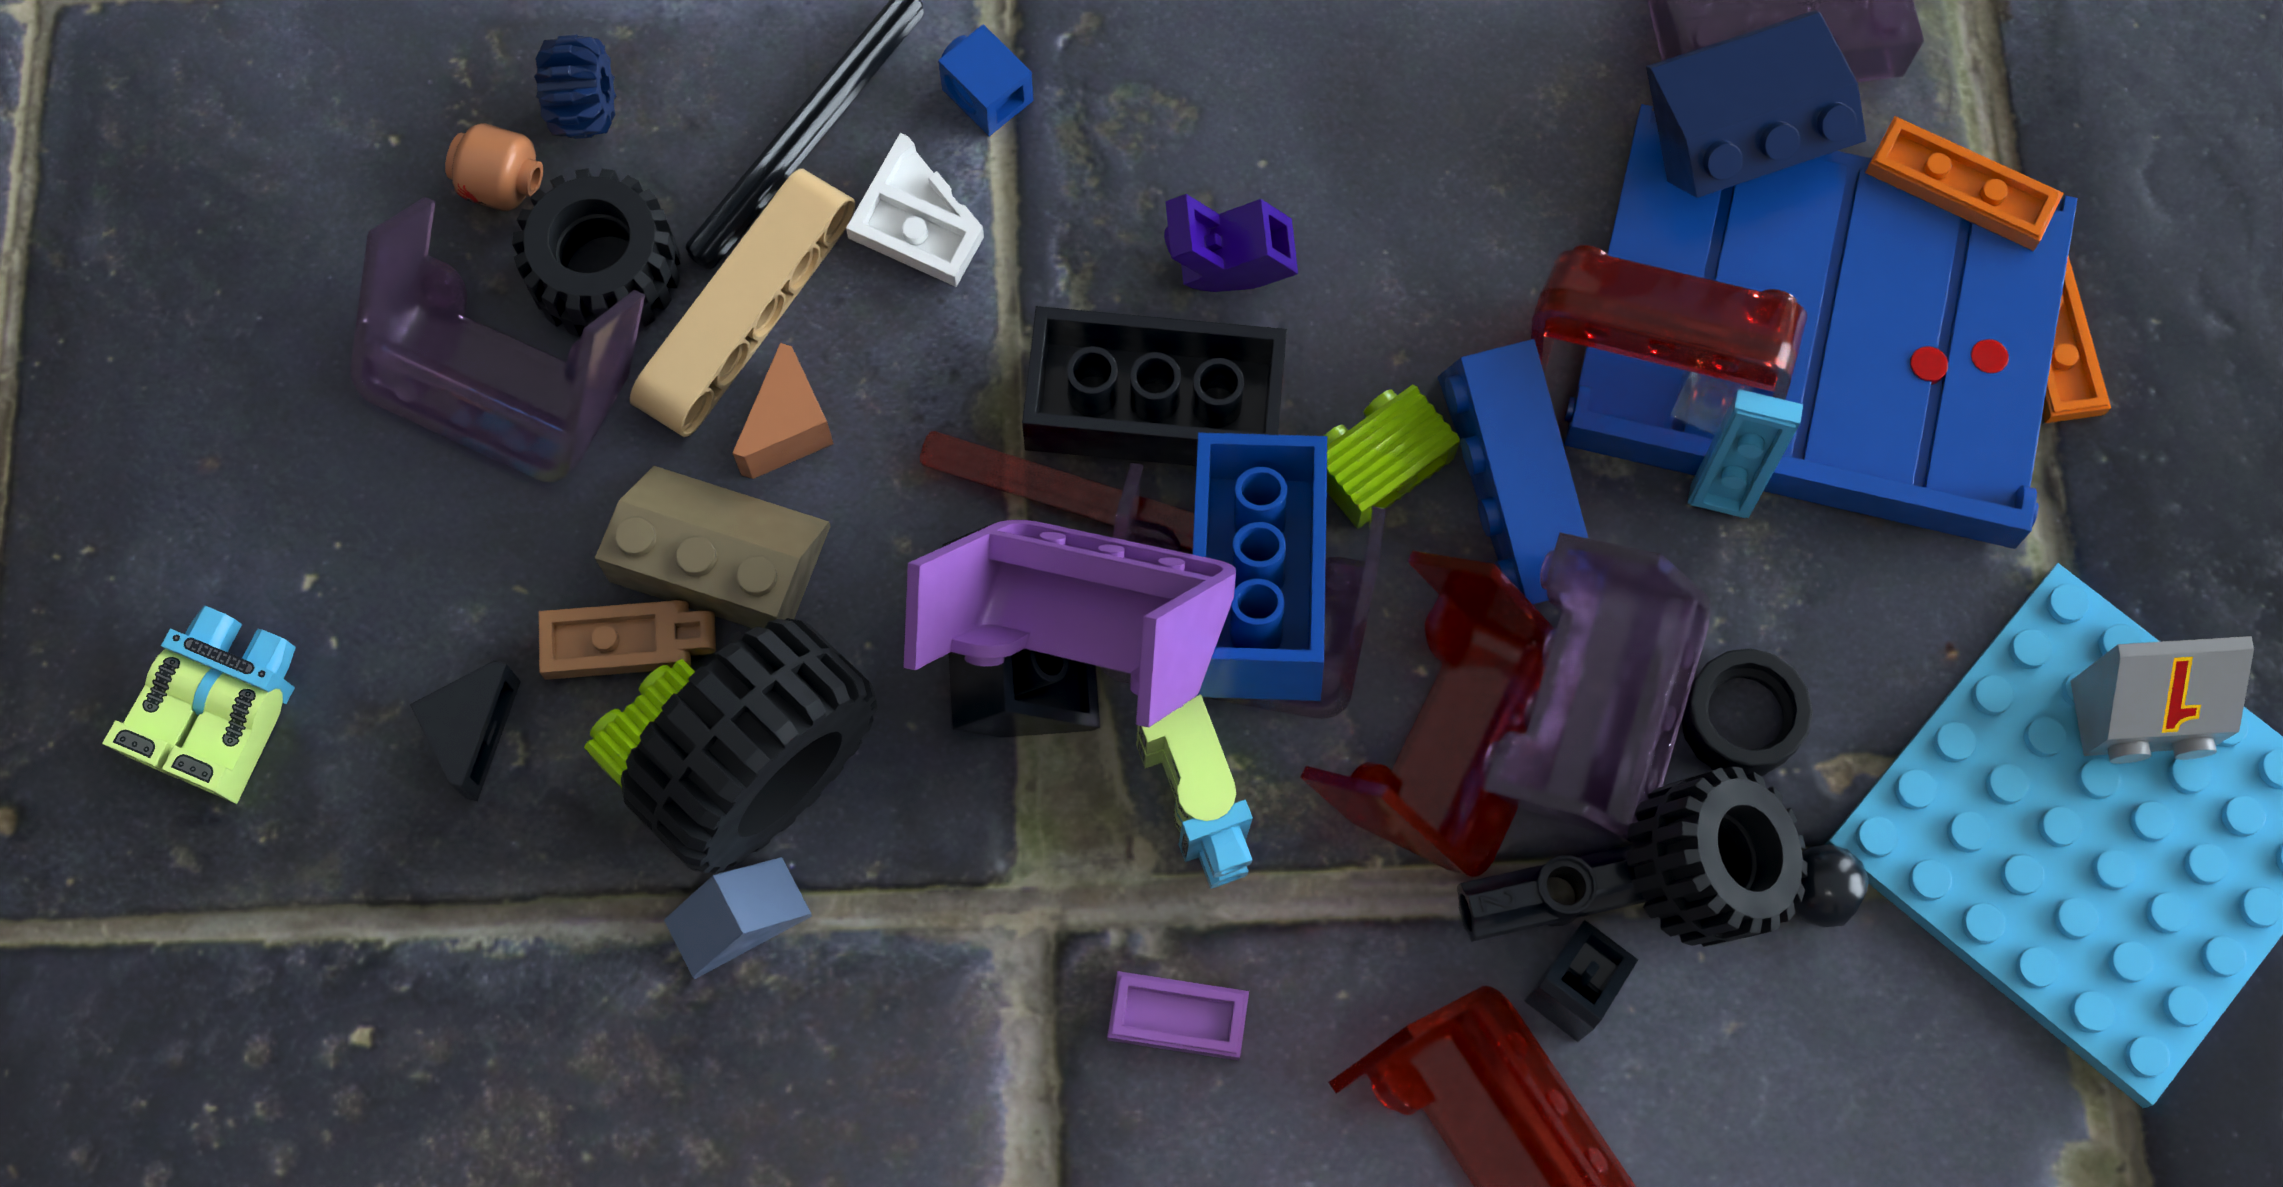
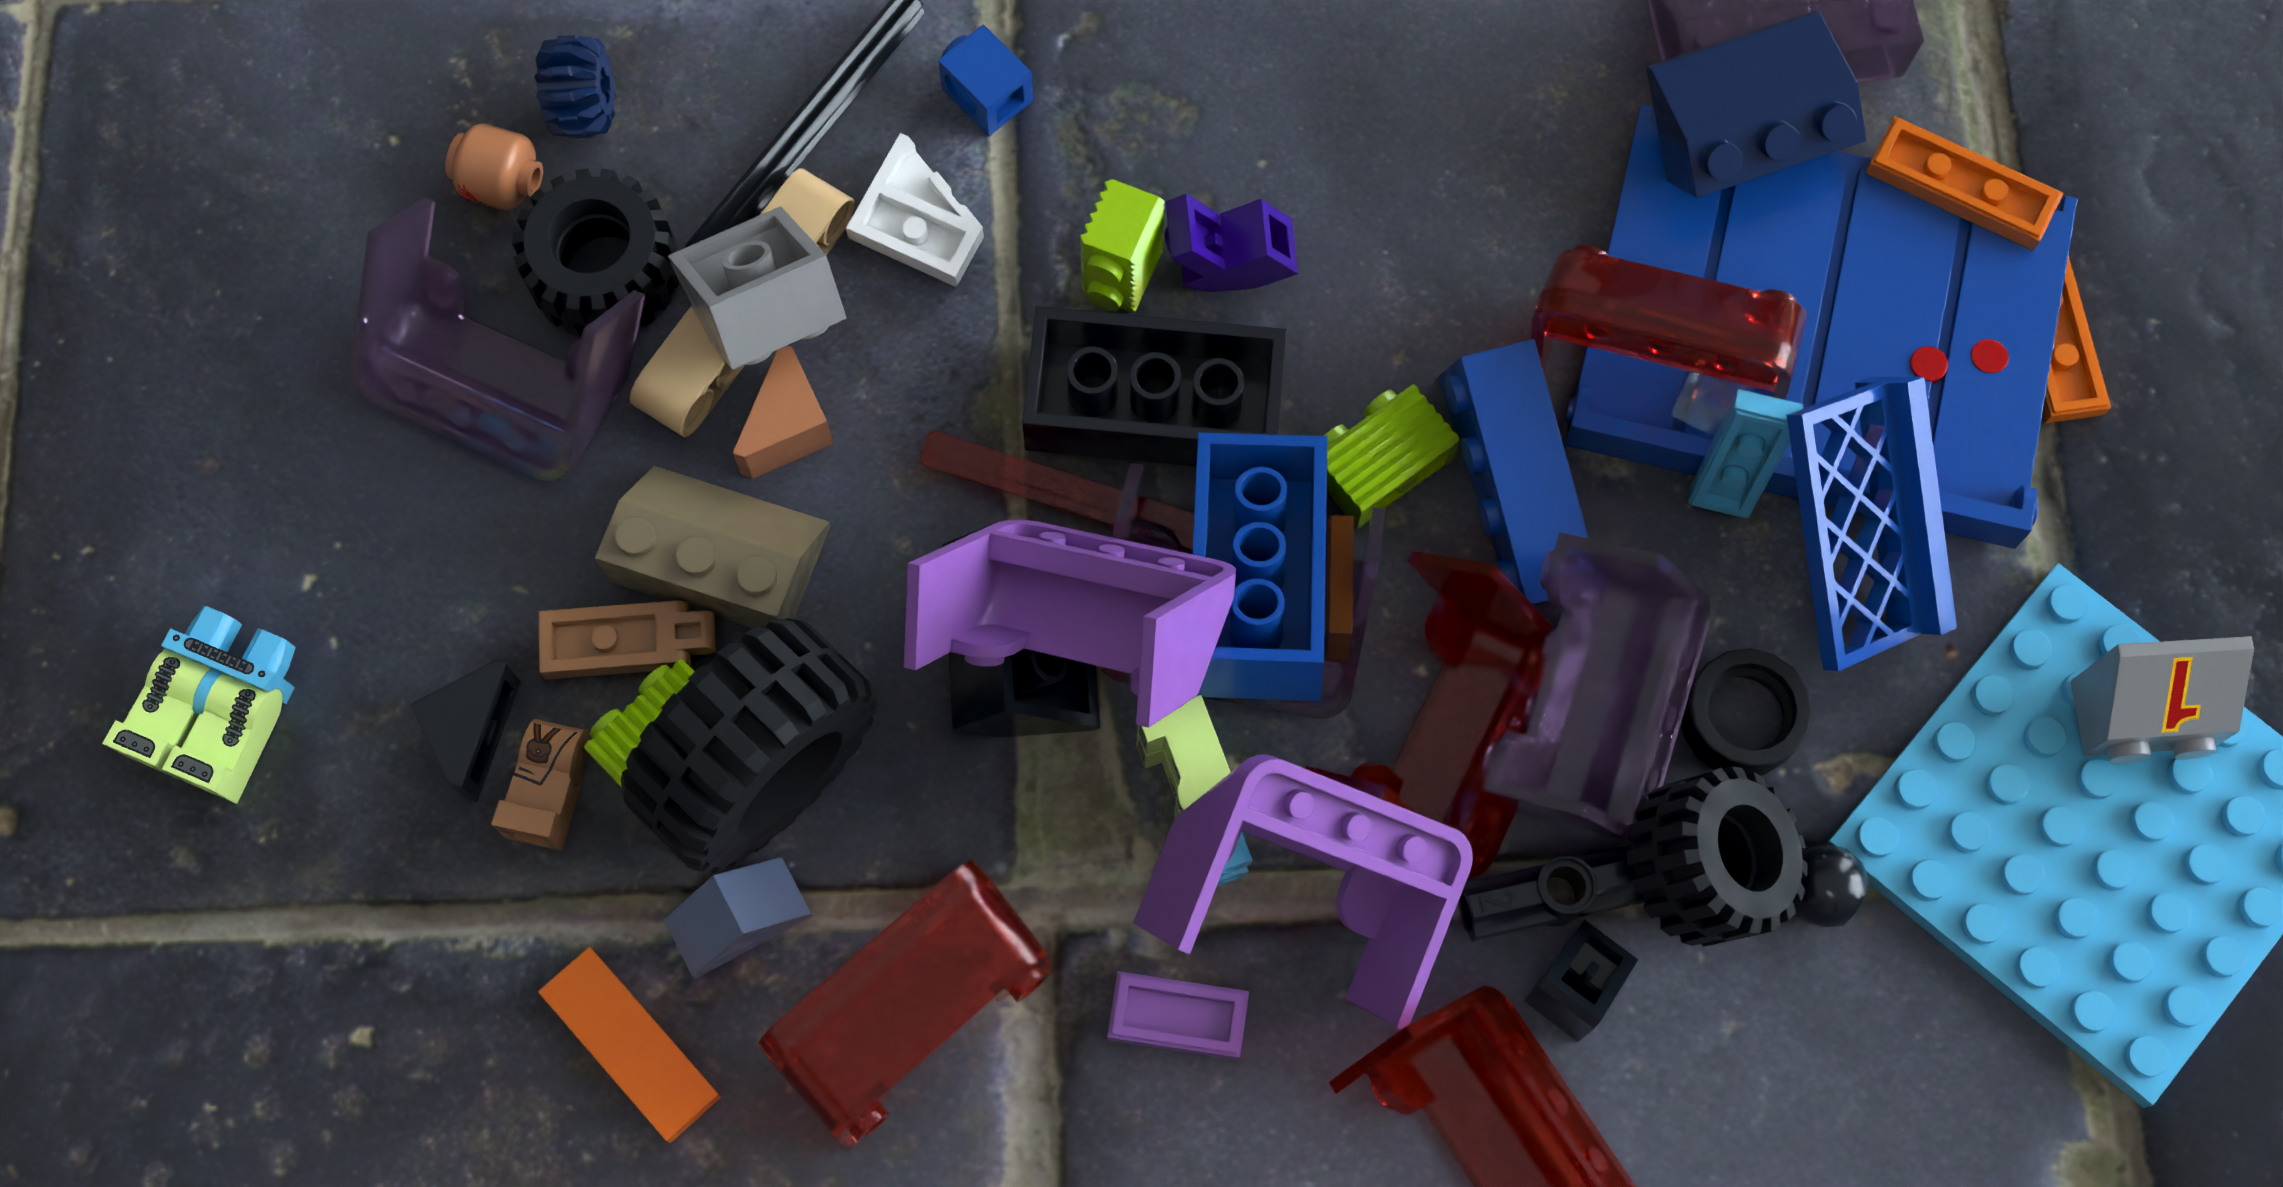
none -> medium nougat leg [491,719,589,851]
none -> orange tile [538,946,721,1143]
none -> light grey slope [668,206,847,370]
none -> clear red windscreen [758,860,1052,1150]
none -> lime brick [1080,179,1165,312]
none -> medium lavender windscreen [1133,754,1473,1031]
none -> reddish brown tile [1324,515,1354,662]
none -> blue fence [1787,377,1957,672]

